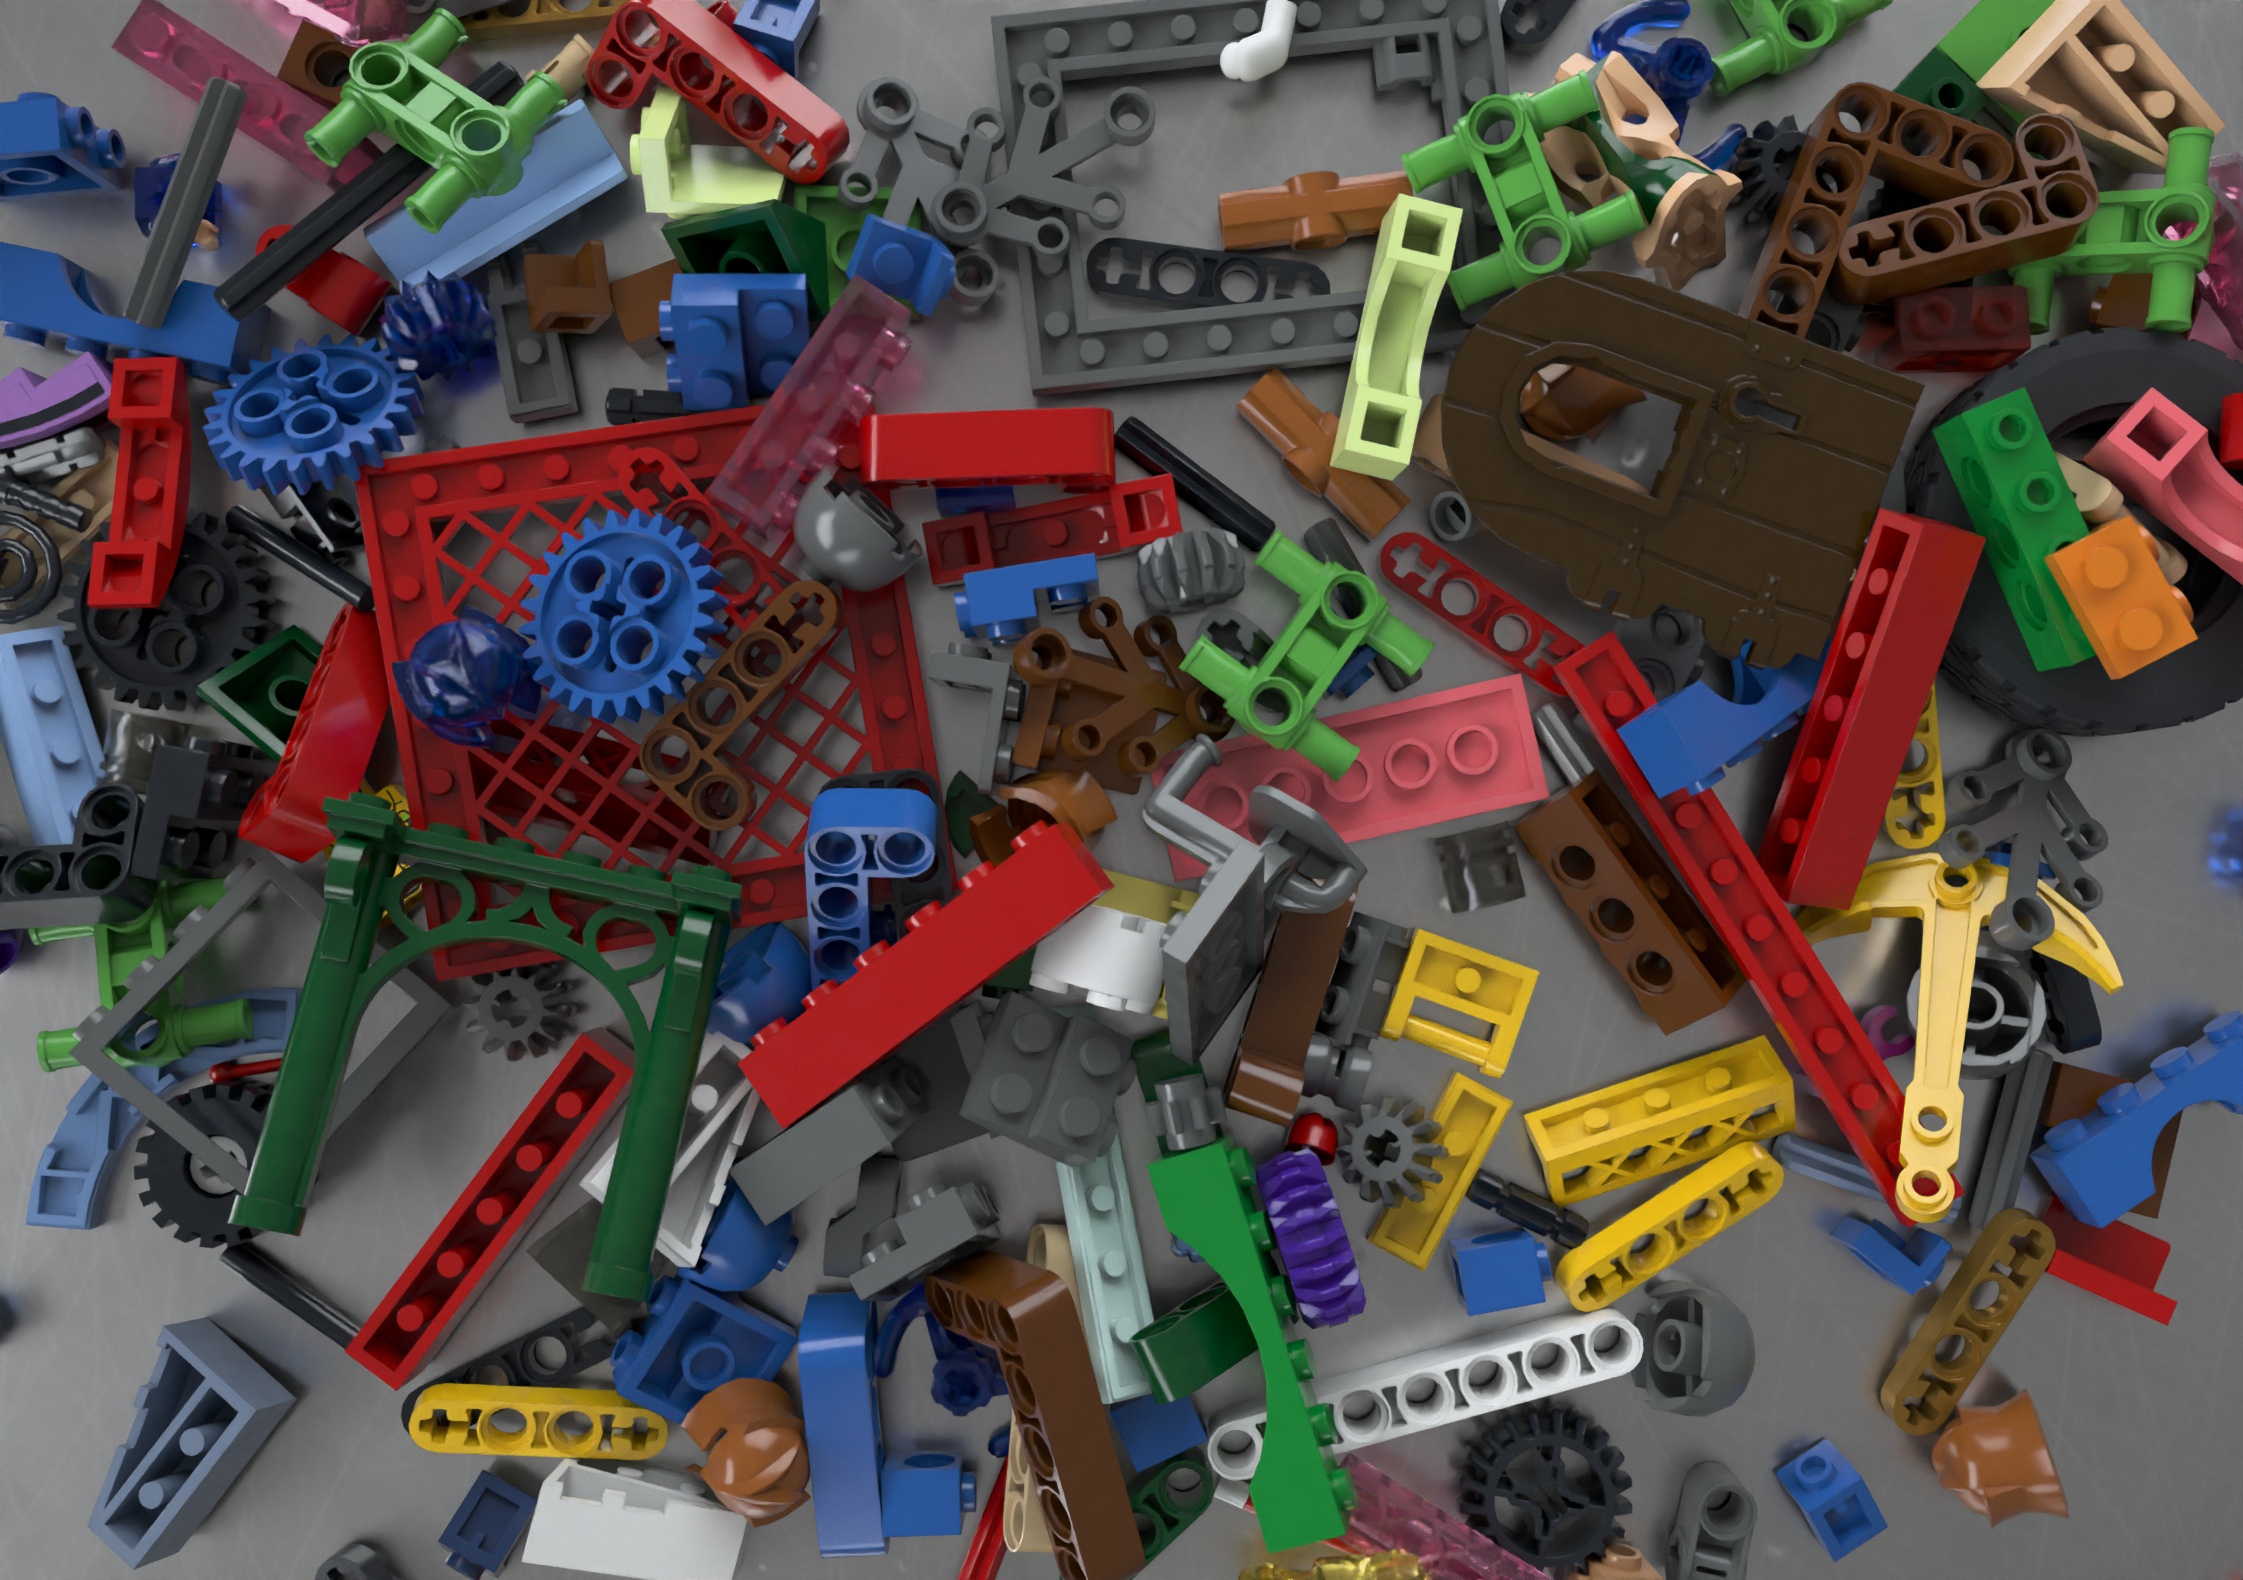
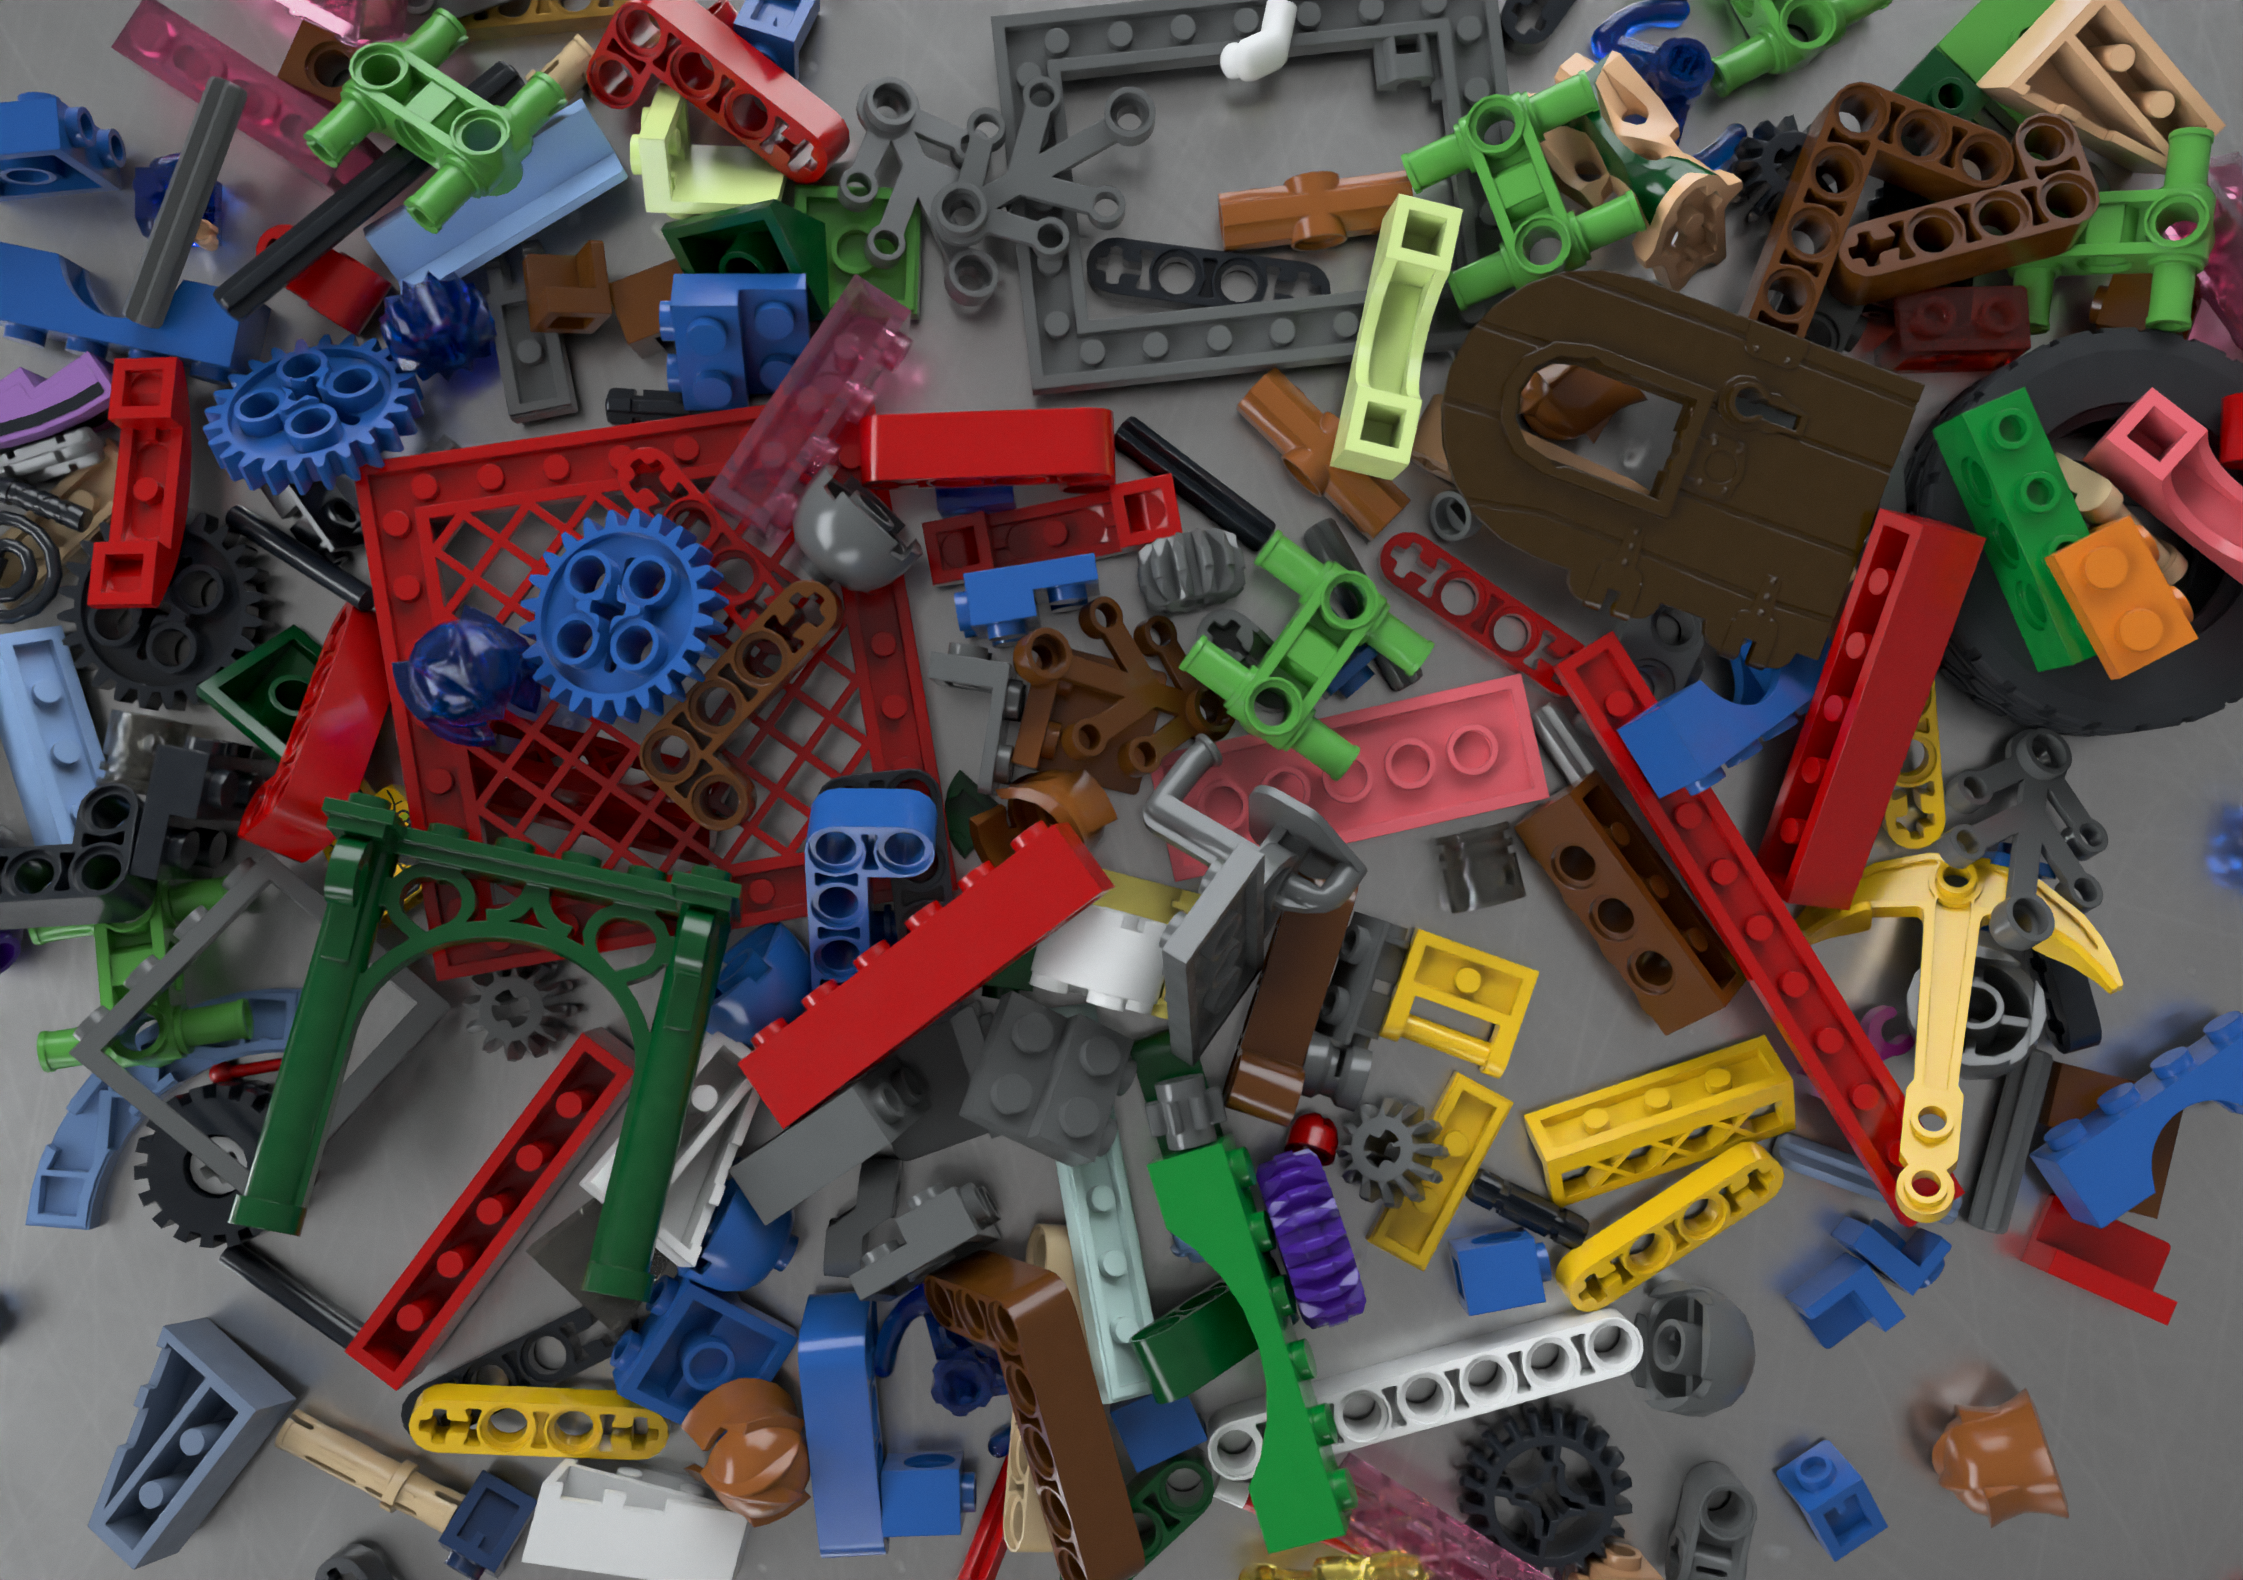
blue bracket [845,213,955,316] -> none
pearl gold beam [1881,1208,2056,1436] -> none
none -> tan pin [275,1409,466,1534]
none -> blue panel [1785,1252,1906,1349]

